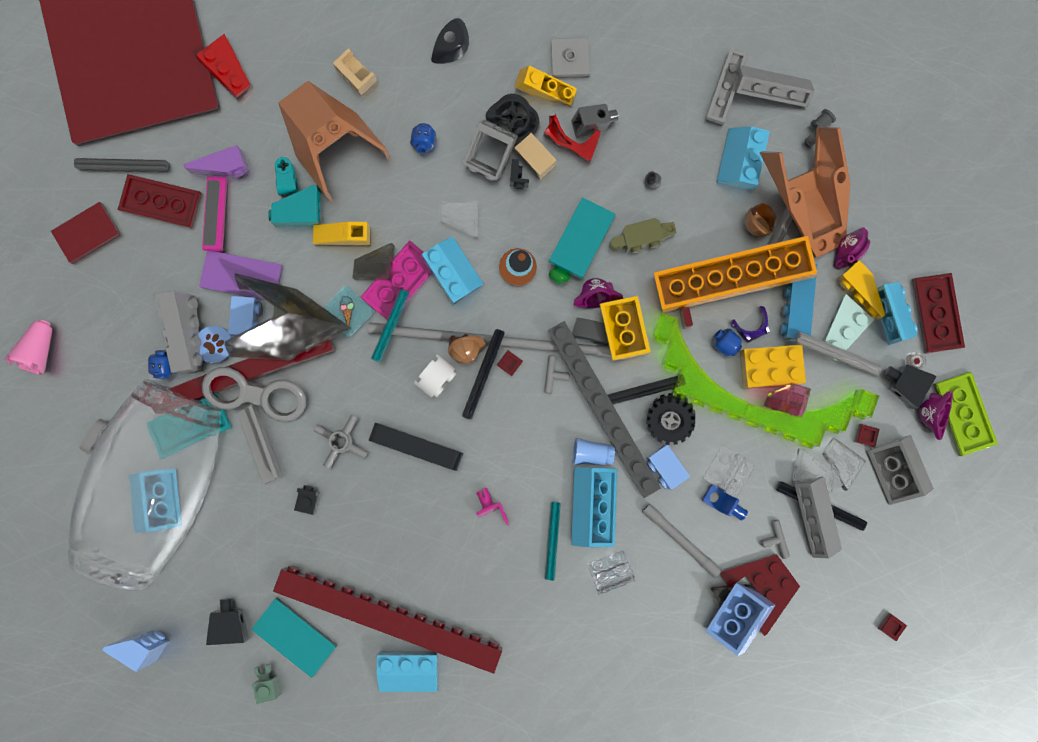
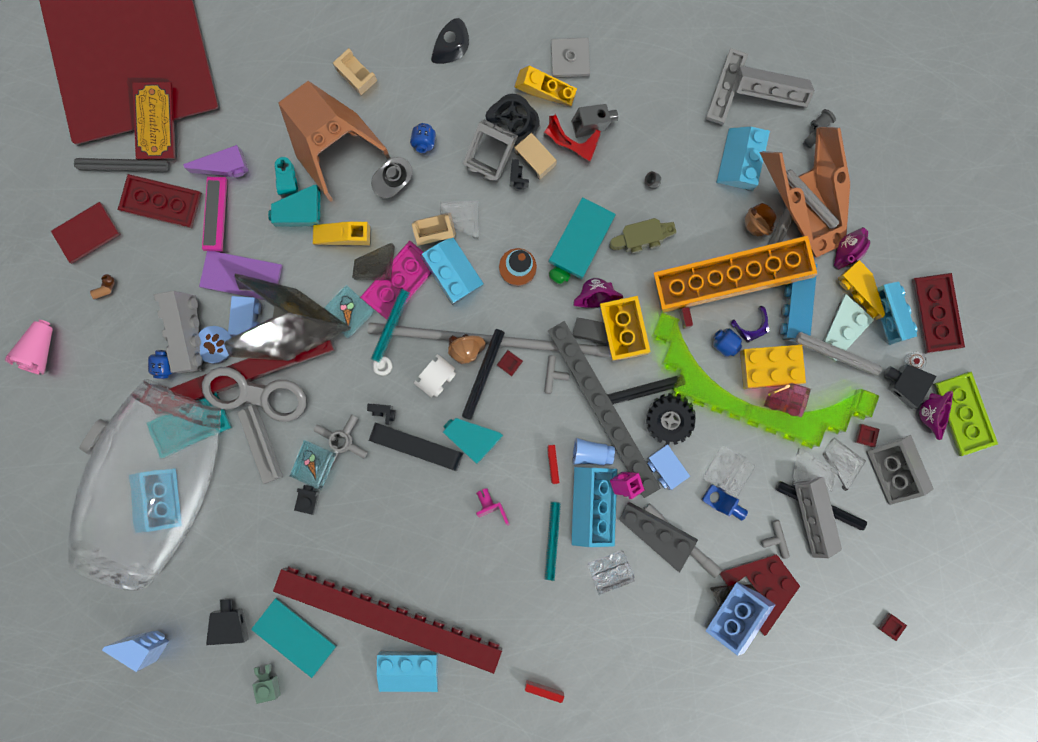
red wing [196,34,250,98] -> none
none -> arm [90,274,115,299]
none -> tile [132,82,176,160]
none -> clear light blue tile [290,440,336,490]
none -> black bracket [367,403,396,425]
none -> dark grey piece [371,157,412,198]
none -> white tile [373,356,393,376]
none -> tan panel [412,212,456,246]
none -> teal slope [443,418,503,464]
none -> red tile [525,680,564,703]
none -> red tile [547,445,560,484]
none -> dark pink brick [610,472,644,499]
none -> dark grey wing [619,502,698,573]
none -> light grey axle [786,169,839,229]

